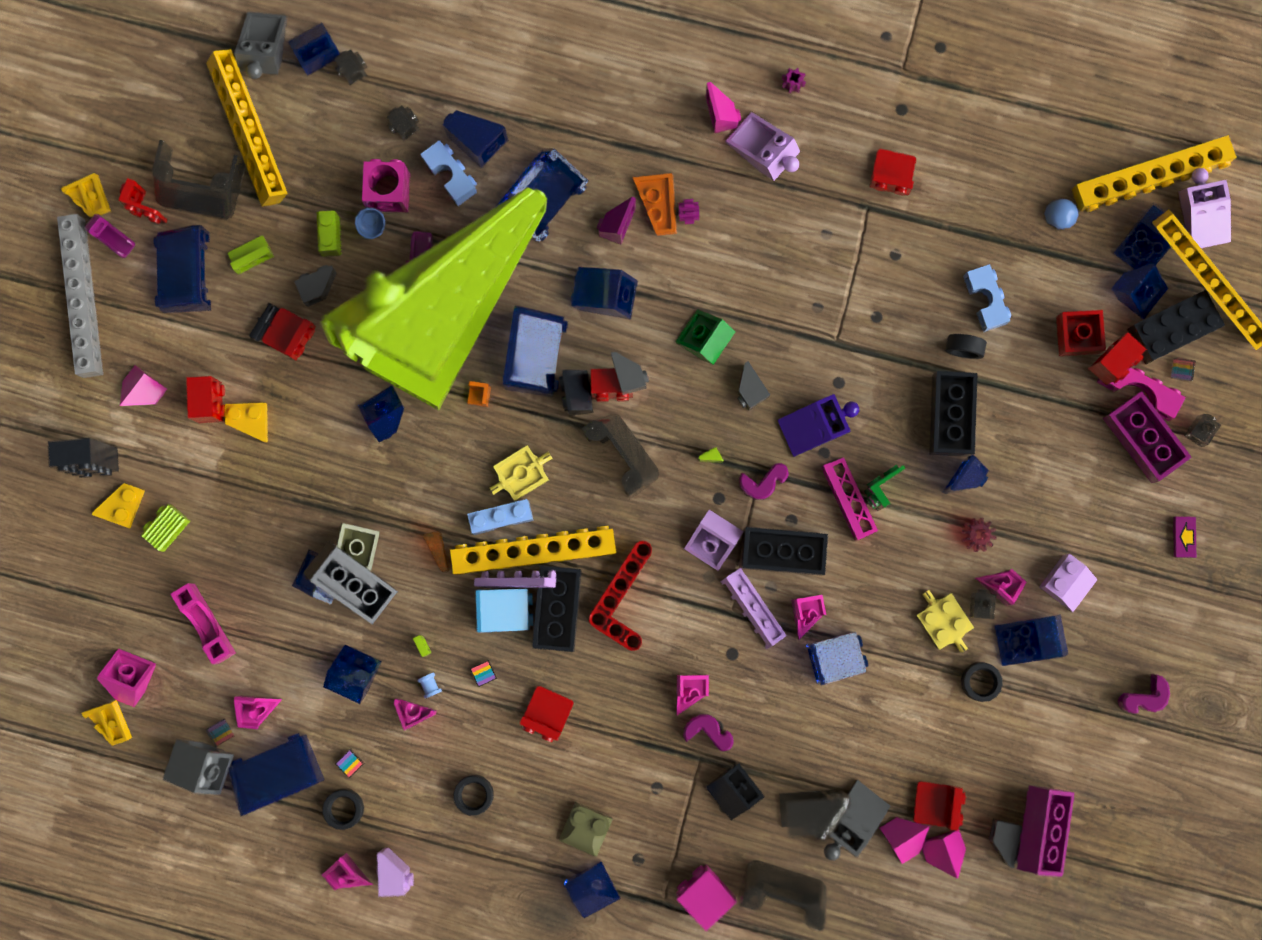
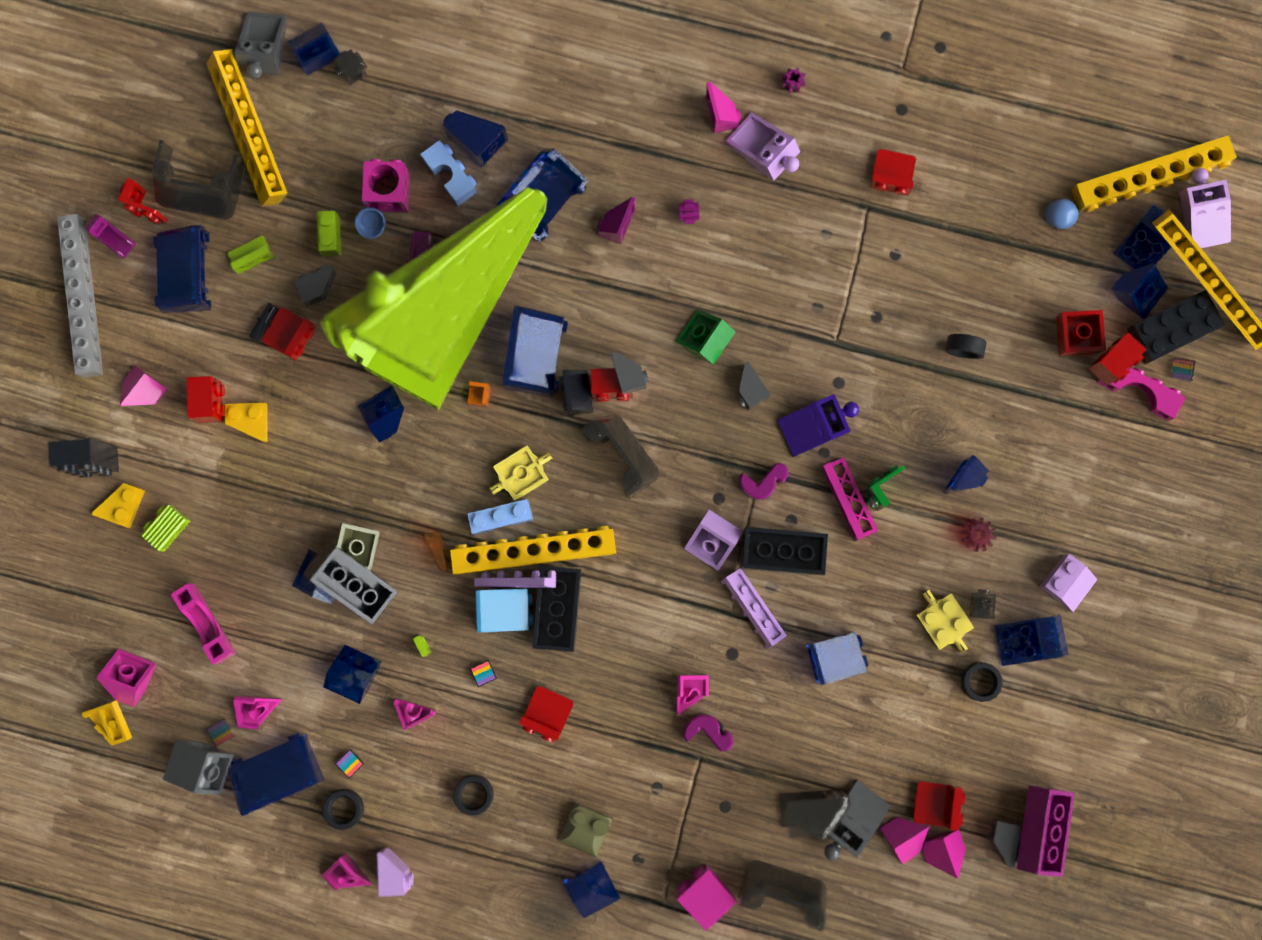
yellow wing [61,173,111,218] -> none
clear smoke brick [386,105,420,141] -> none
light blue bush [417,673,442,699] -> none
clear blue slope [571,267,638,319] -> none
red beam [589,541,652,651] -> none
orange wing [633,173,677,236] -> none
lime slope [698,447,724,463] -> none
black slope [705,761,765,820] -> none
dark pink slope [791,595,826,640] -> none
black brick [929,371,978,457] -> none
light blue arch [963,264,1011,332] -> none
dark pink slope [975,568,1027,606] -> none
magenta brick [1102,391,1192,484] -> none
magenta animal [1118,674,1170,713] -> none
magenta tile [1173,516,1197,558] -> none
clear smoke brick [1184,414,1221,447] -> none

